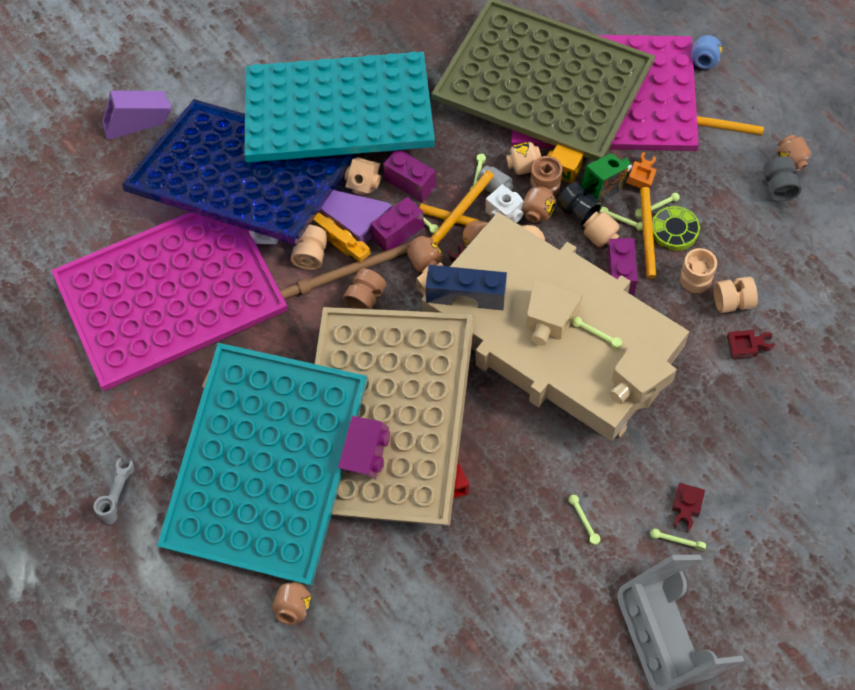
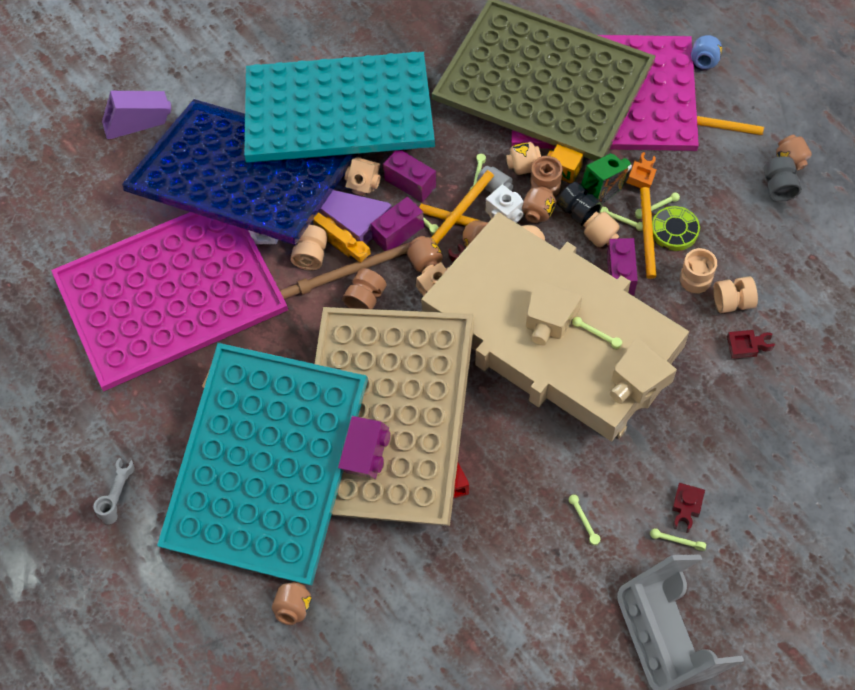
dark blue arch [425,265,507,310] -> none

